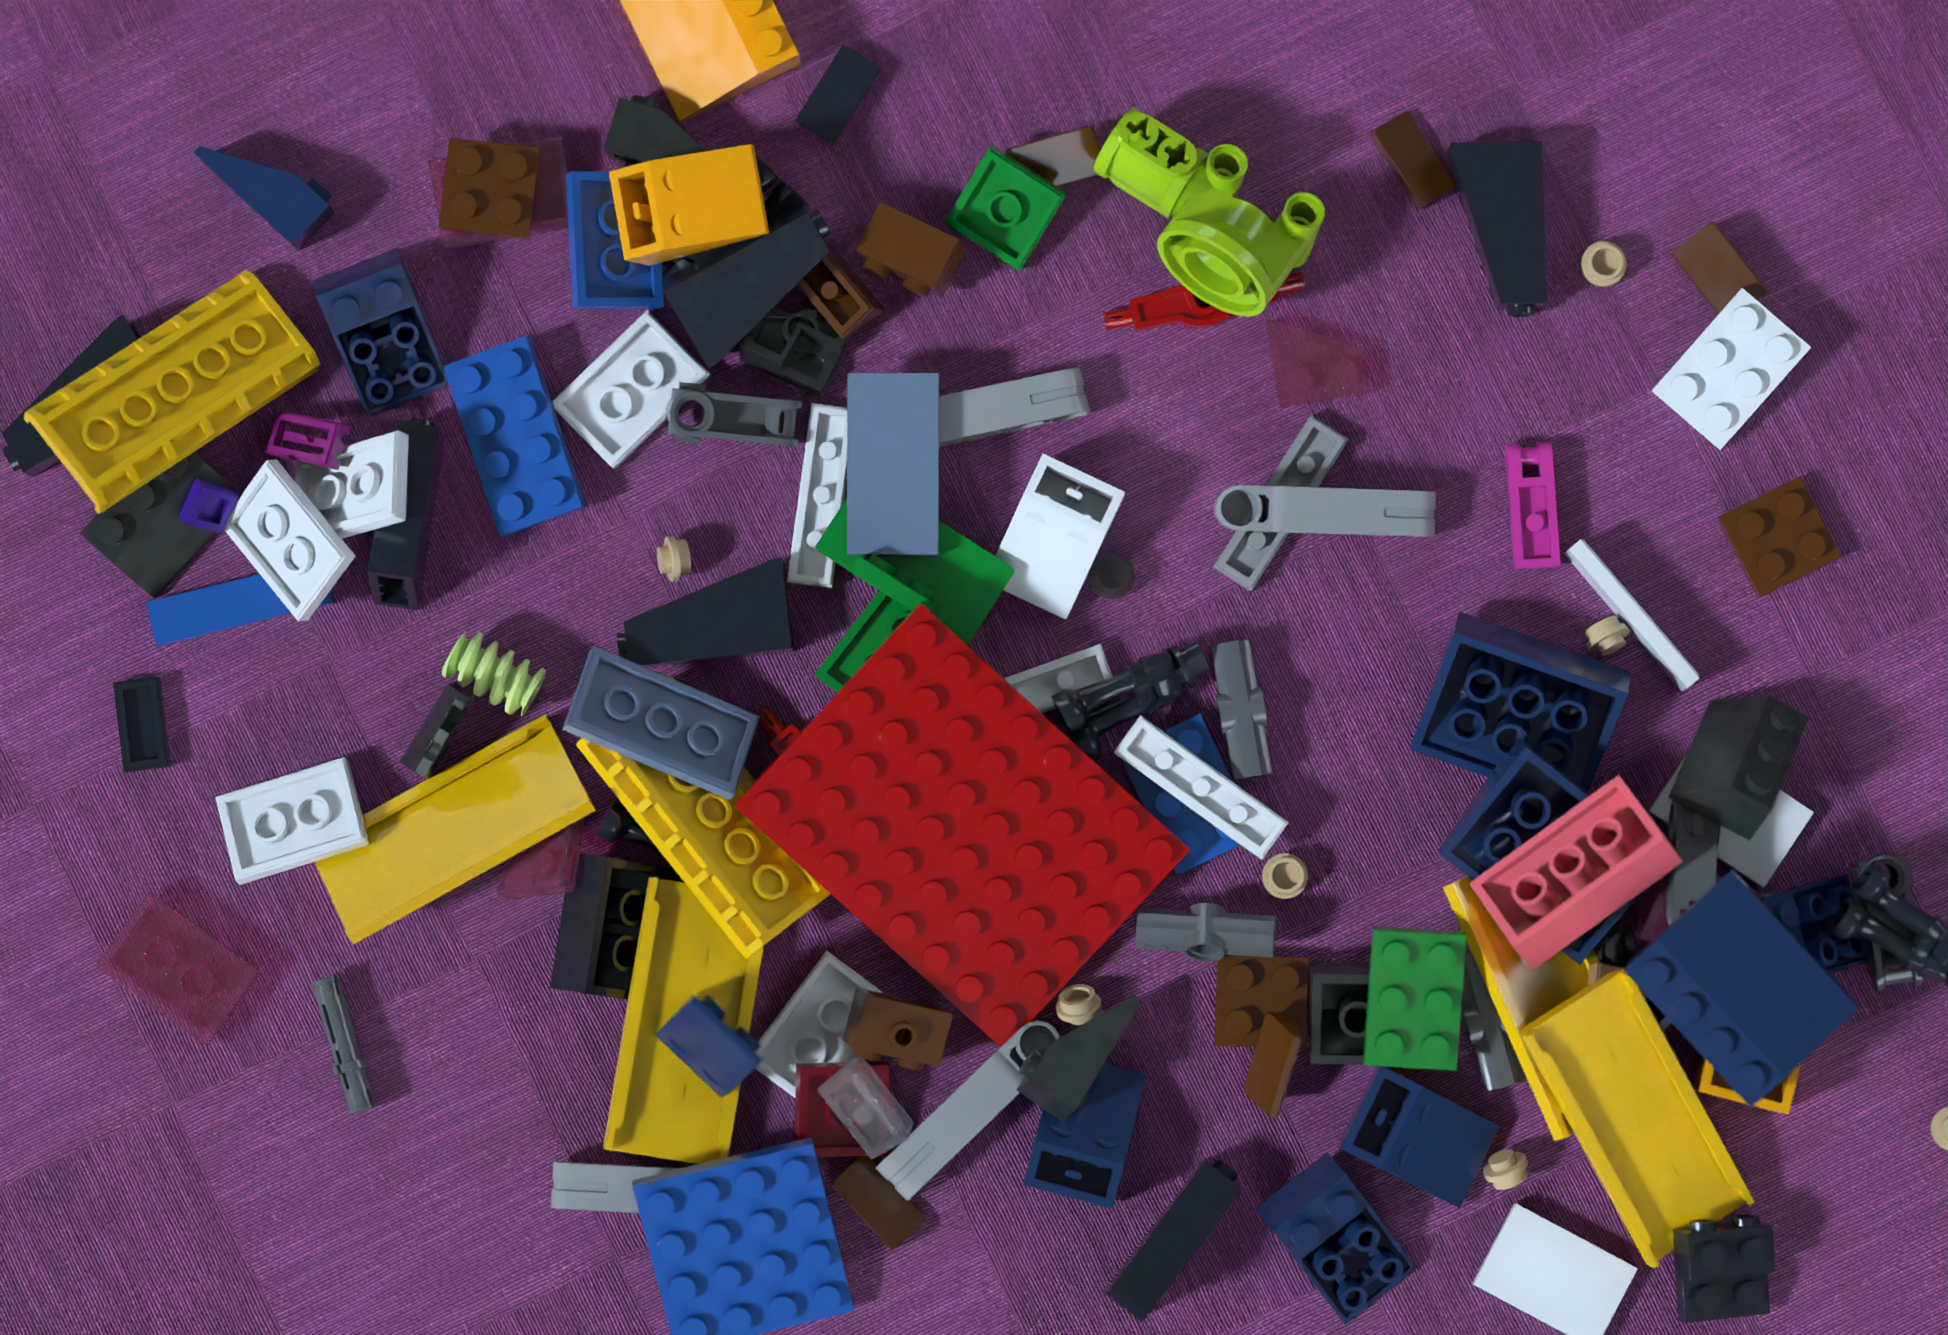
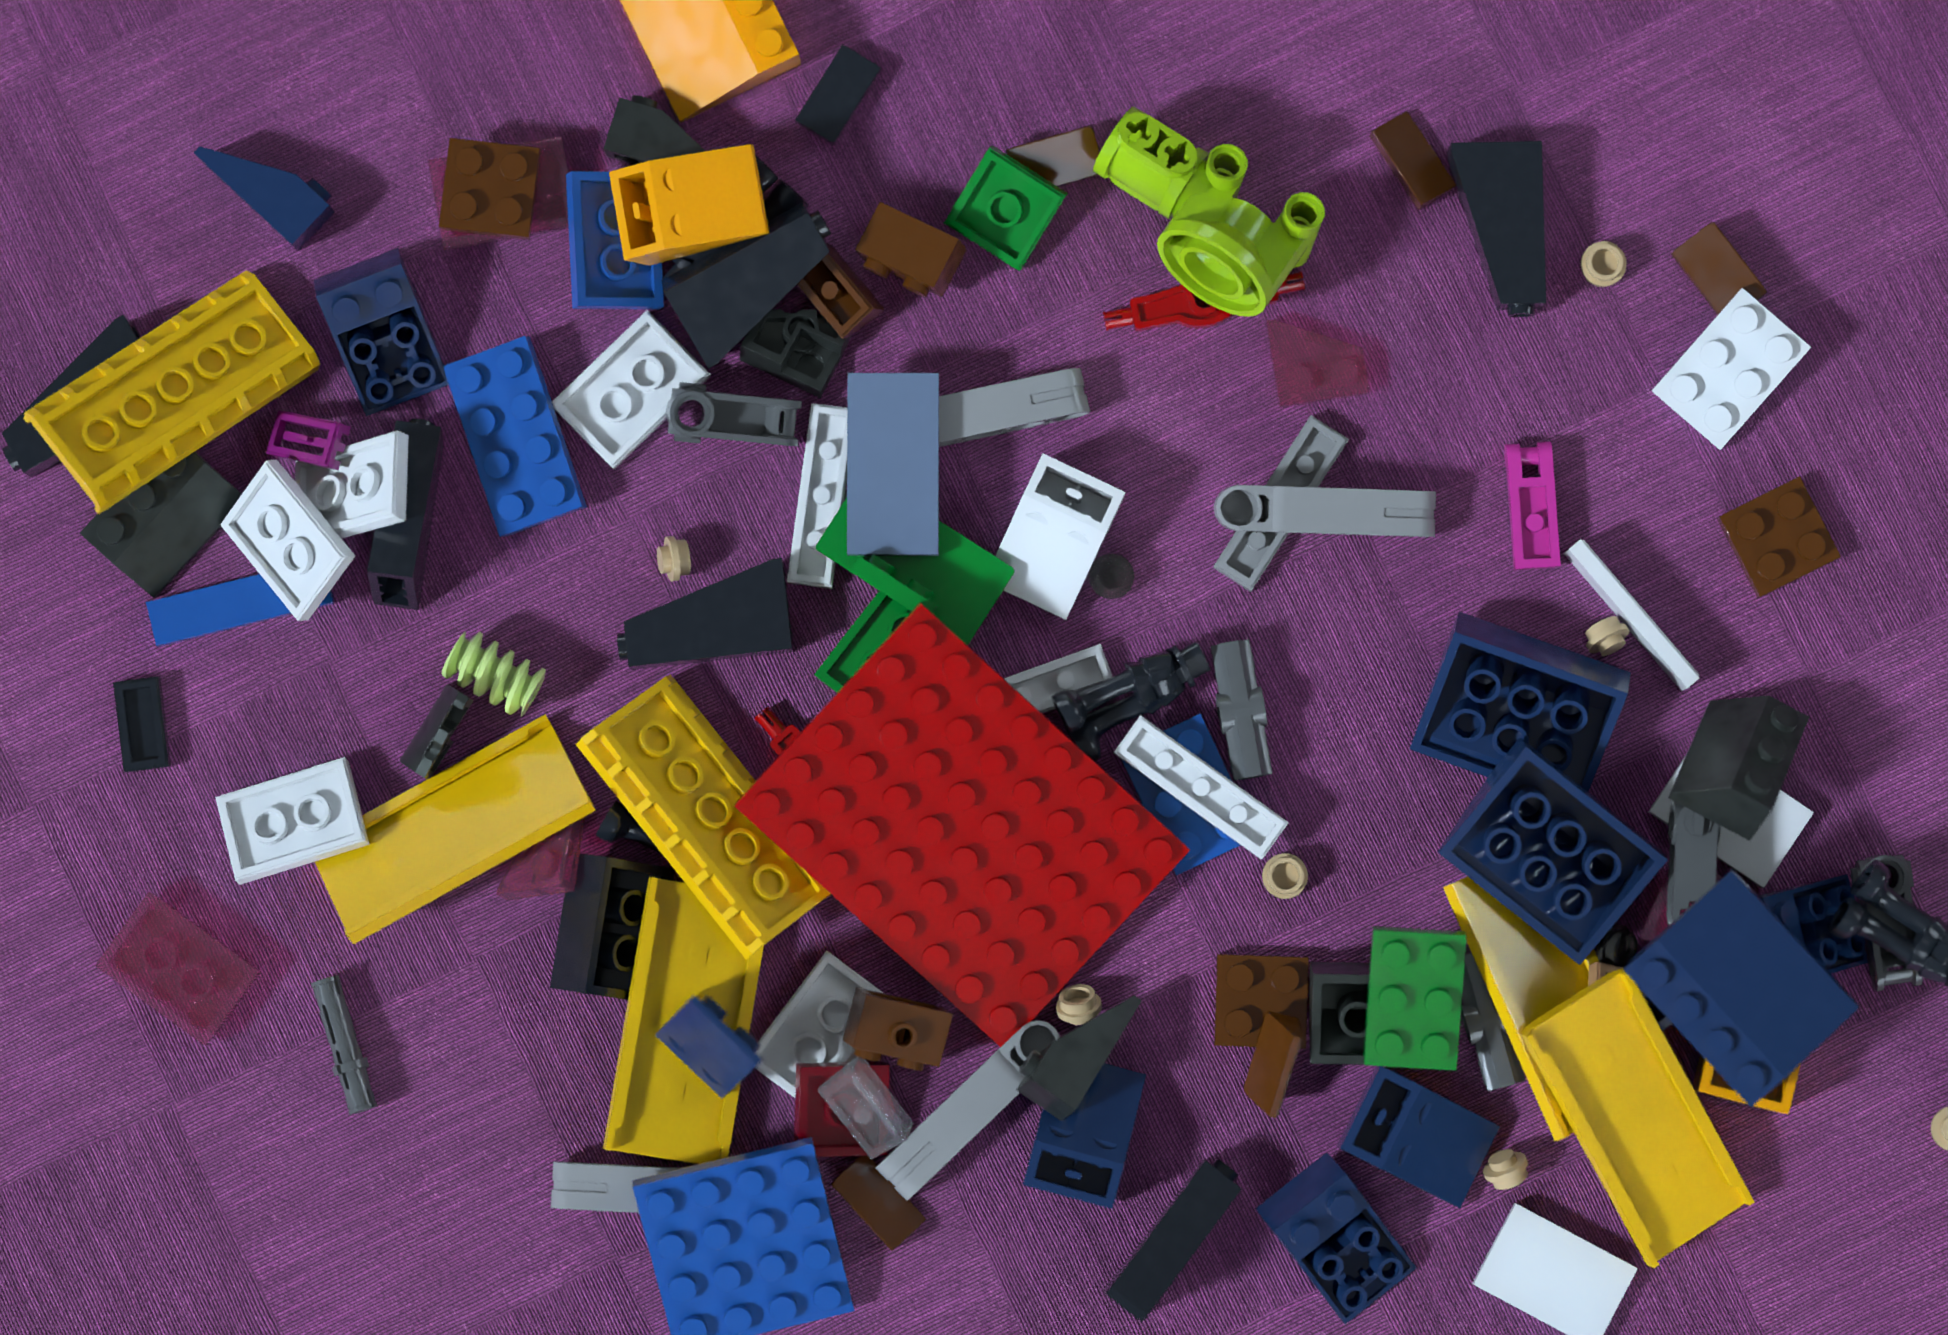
dark purple tile [178,477,240,534] -> none
sand blue tile [562,646,760,800] -> none
dark grey piece [1136,903,1276,962] -> none
coral slope [1469,775,1683,970] -> none
black plate [1673,1214,1775,1323] -> none

